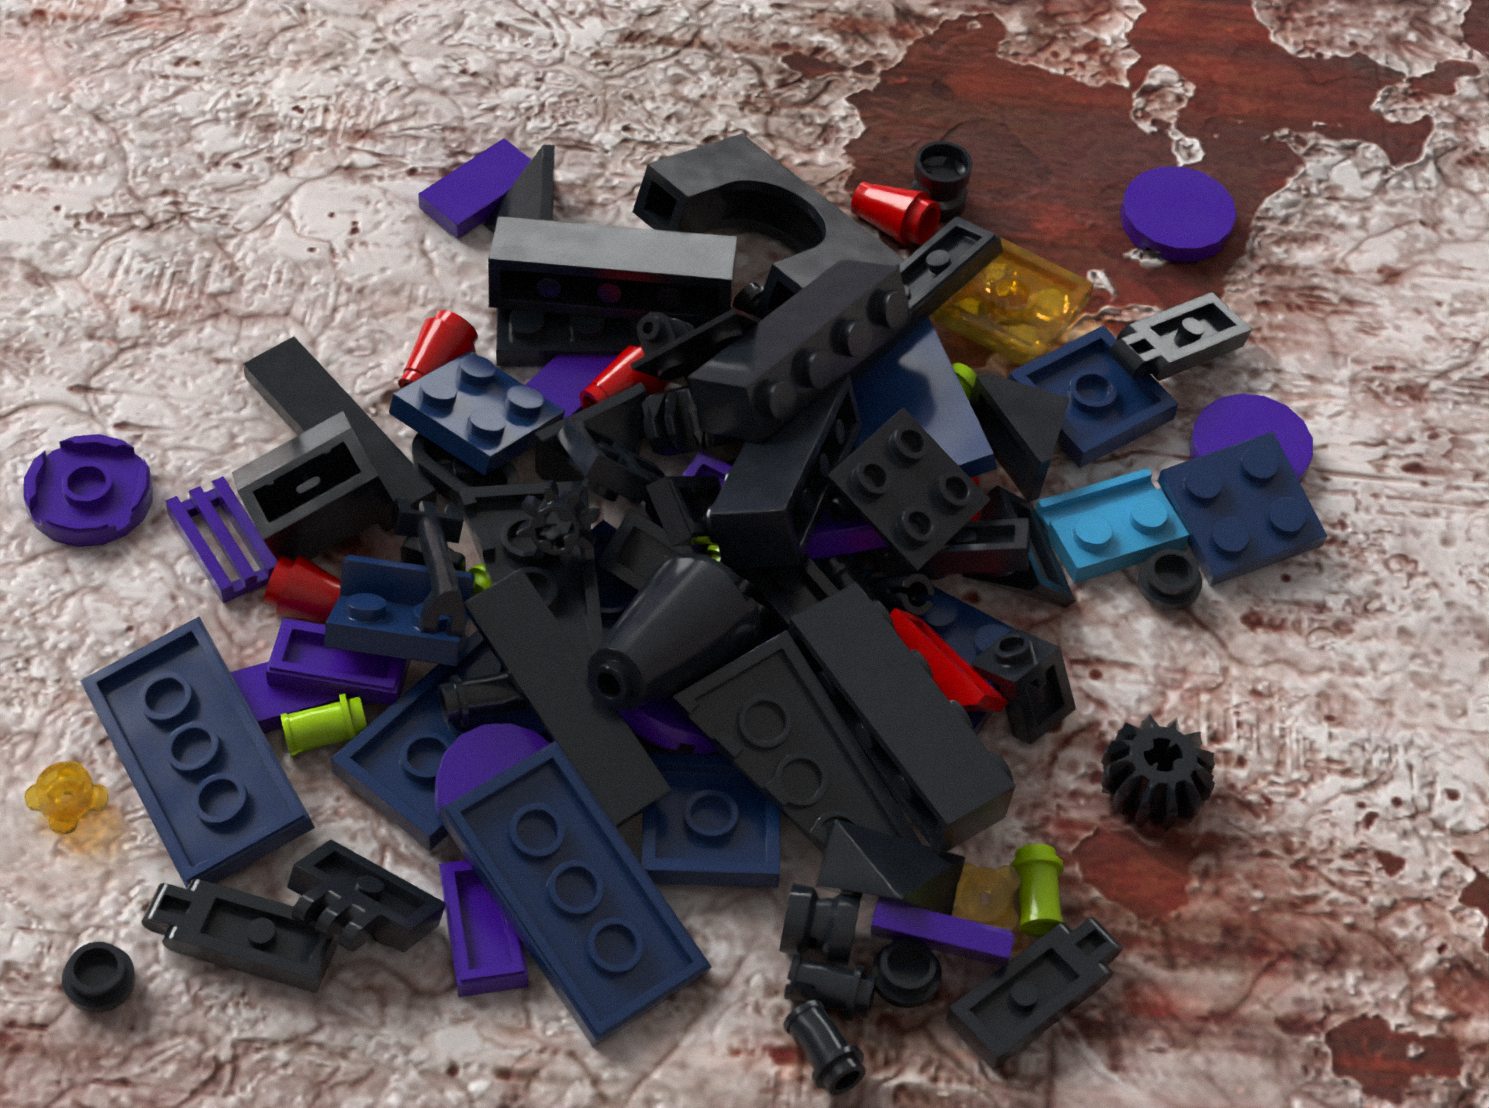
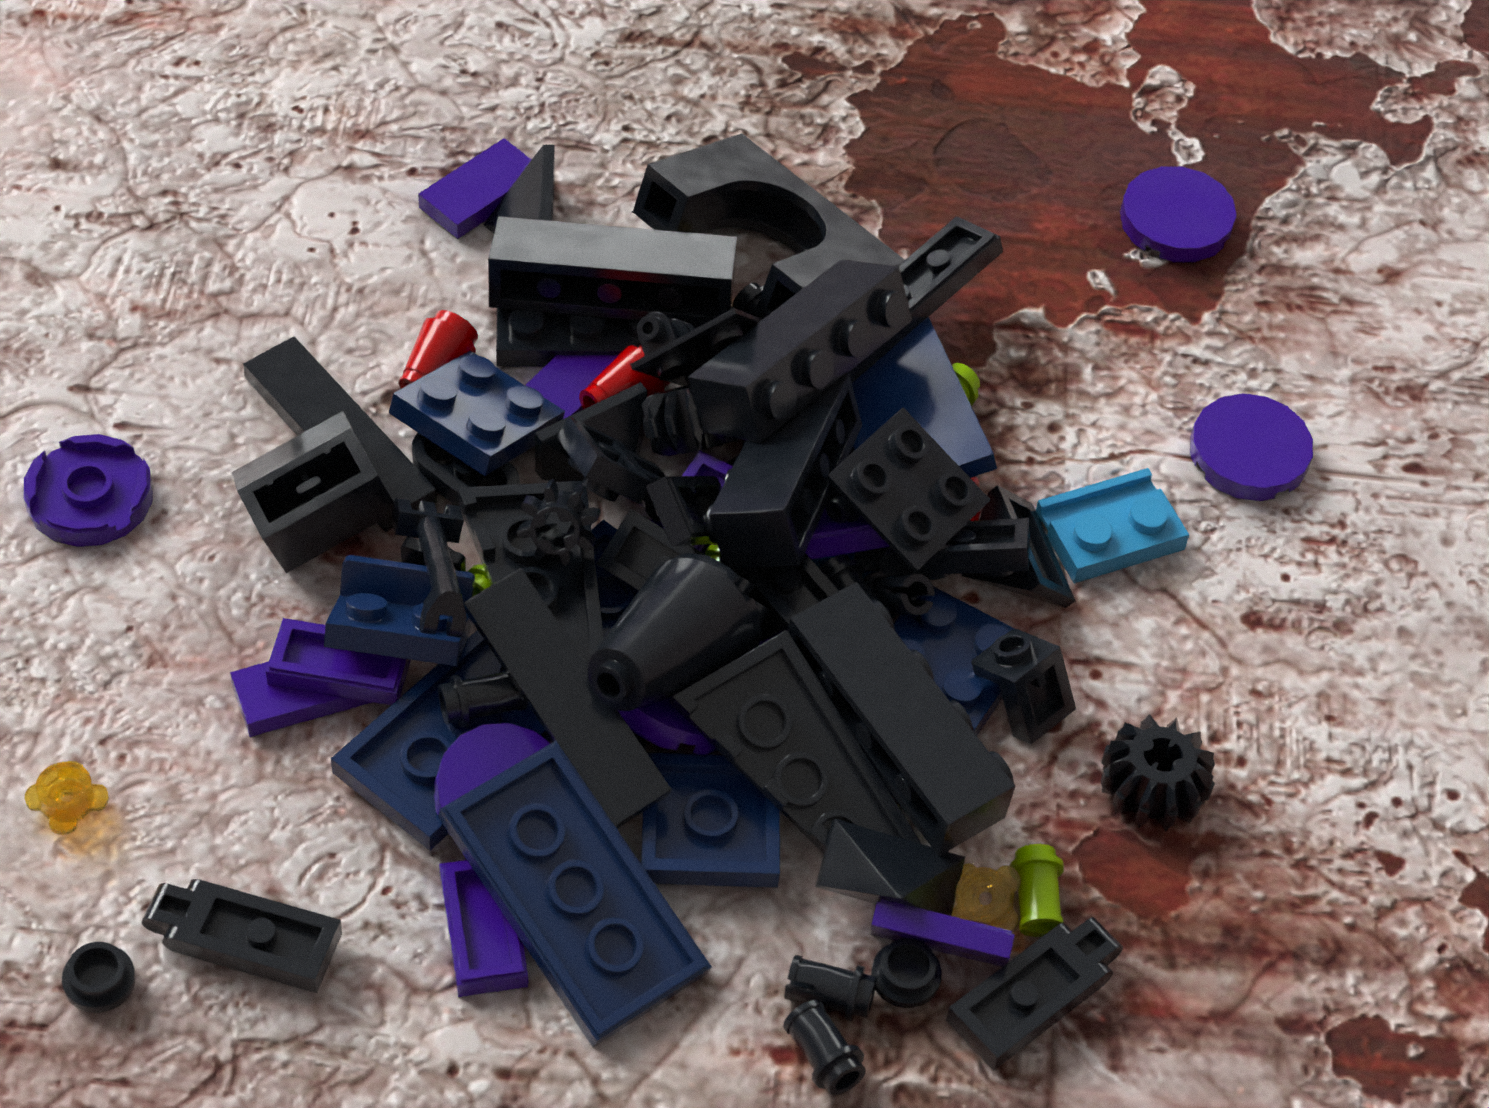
dark blue tile [80,616,315,888] -> none
dark purple tile [165,476,278,603] -> none
red cone [263,555,341,625] -> none
lime pin [280,693,367,757] -> none
black hinge [287,839,446,953] -> none
black wheel [779,883,861,966] -> none
red cone [851,182,940,247] -> none
red slope [890,608,1009,712] -> none
black wheel [911,141,973,222] -> none
clear yellow plate [931,237,1094,366] -> none
black slope [969,373,1070,502] -> none
dark blue plate [1008,325,1178,468] -> none
black hinge [1108,292,1252,381] -> none
black plate [1138,549,1202,610] -> none
dark blue plate [1157,431,1327,586] -> none

